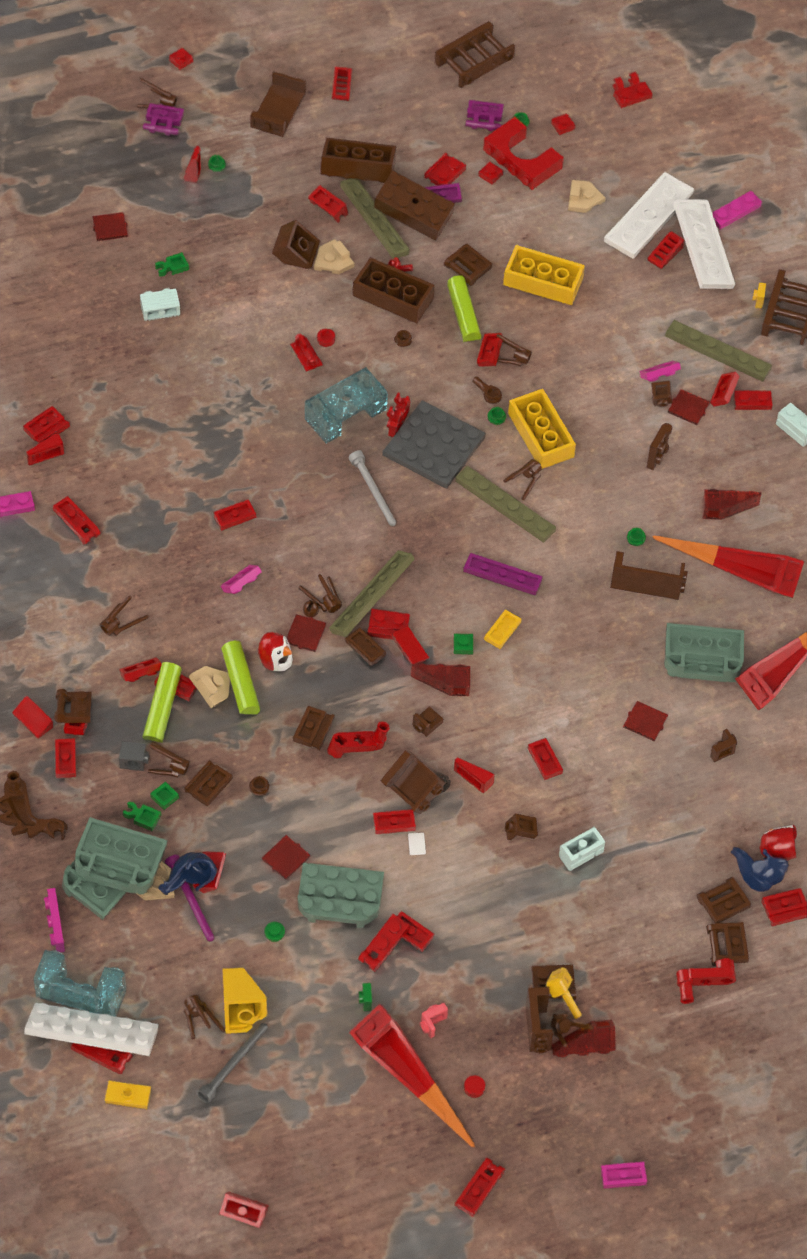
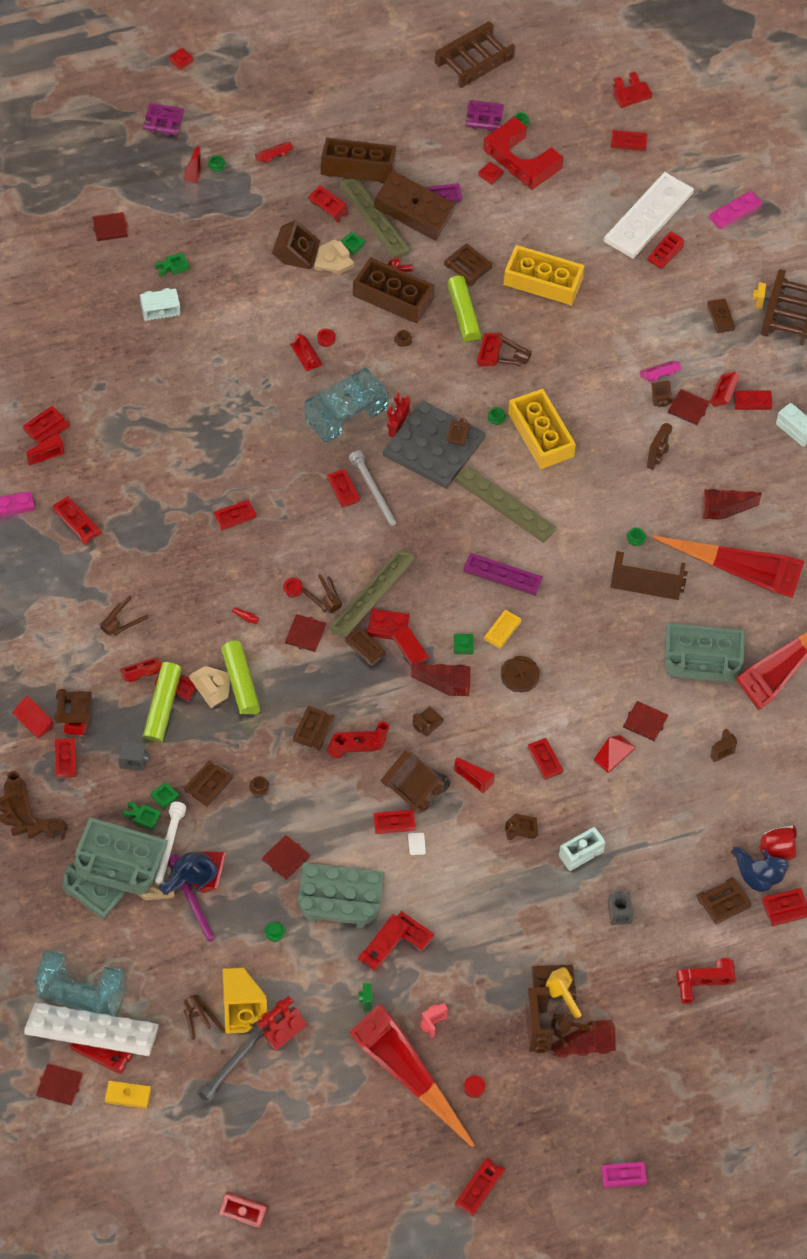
dark pink plate [44,888,65,953] -> none
reddish brown plant [137,78,177,108] -> none
reddish brown plant [148,742,190,778] -> none
dark pink plate [221,564,262,594] -> none
reddish brown panel [250,71,306,137] -> none
piece [258,632,293,671] -> none
reddish brown hinge [303,600,319,617] -> none
red slope [332,67,352,101] -> none
red plate [424,153,466,186] -> none
reddish brown plate [472,376,502,404] -> none
reddish brown plant [503,459,542,500] -> none
red plate [551,113,575,135] -> none
tan plate [568,180,606,213] -> none
olive plate [665,320,772,382] -> none
white plate [673,199,735,289] -> none
reddish brown plate [706,922,749,966] -> none
none -> clear red piece [36,1063,83,1106]
none -> white piece [155,802,186,884]
none -> red piece [232,608,259,625]
none -> red plate [254,142,294,163]
none -> red plate [257,996,307,1051]
none -> red tile [283,577,303,598]
none -> red plate [327,469,359,508]
none -> green plate [341,231,365,256]
none -> reddish brown bracket [446,418,471,446]
none -> reddish brown tile [500,656,540,693]
none -> slope [594,735,635,773]
none -> dark grey brick [607,891,633,925]
none -> red plate [611,130,647,151]
none -> reddish brown plate [707,299,735,333]

